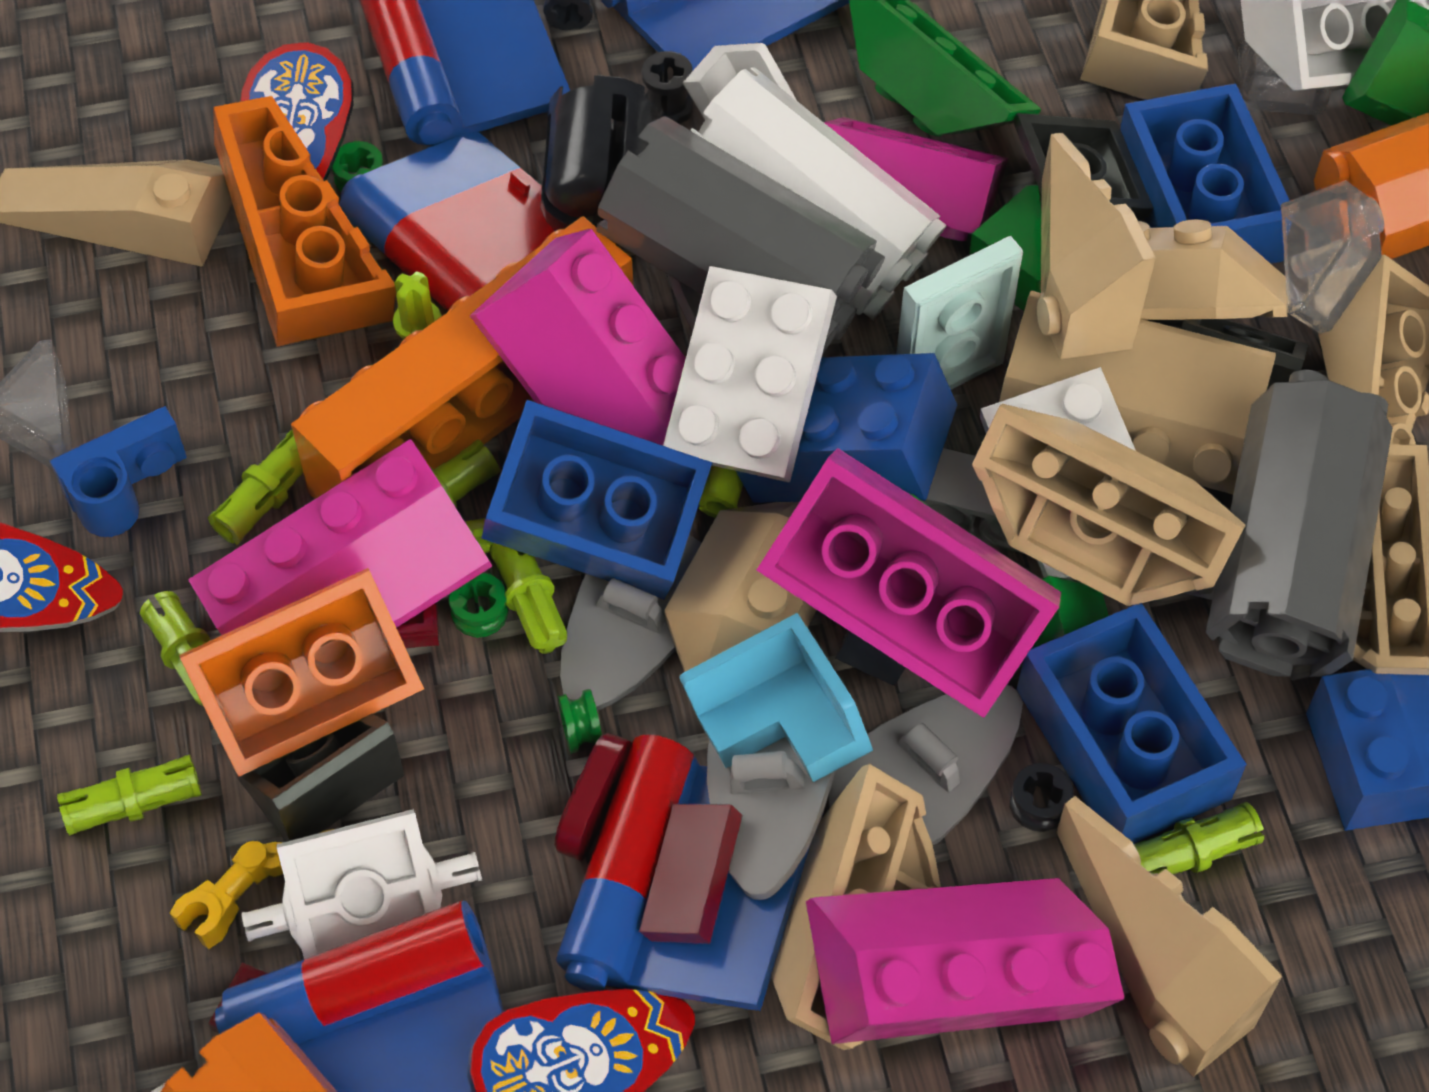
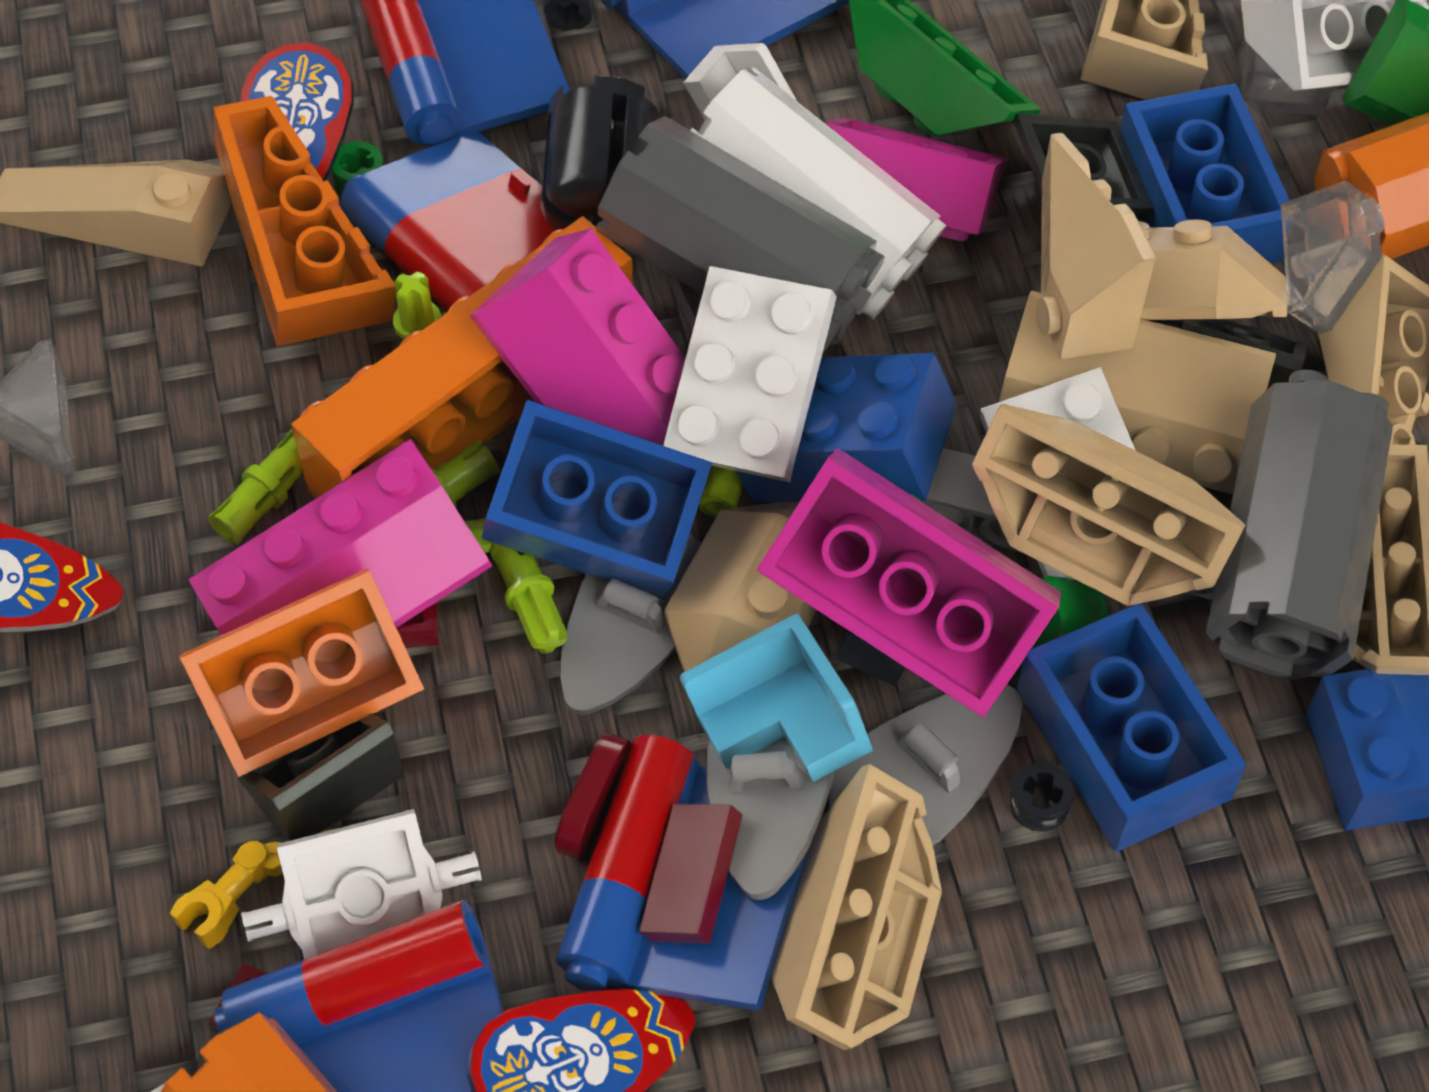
blue plate [49,406,187,537] -> none
lime pin [57,754,202,836] -> none
lime axle [140,591,211,706] -> none
green bush [449,572,508,638] -> none
green bush [558,689,602,754] -> none
black bush [642,51,693,124] -> none
dark pink slope [805,878,1125,1044] -> none
light aqua tile [896,235,1023,389] -> none
green slope [969,185,1042,311] -> none
tan wedge [1057,796,1282,1077] -> none
lime pin [1134,802,1264,874] -> none

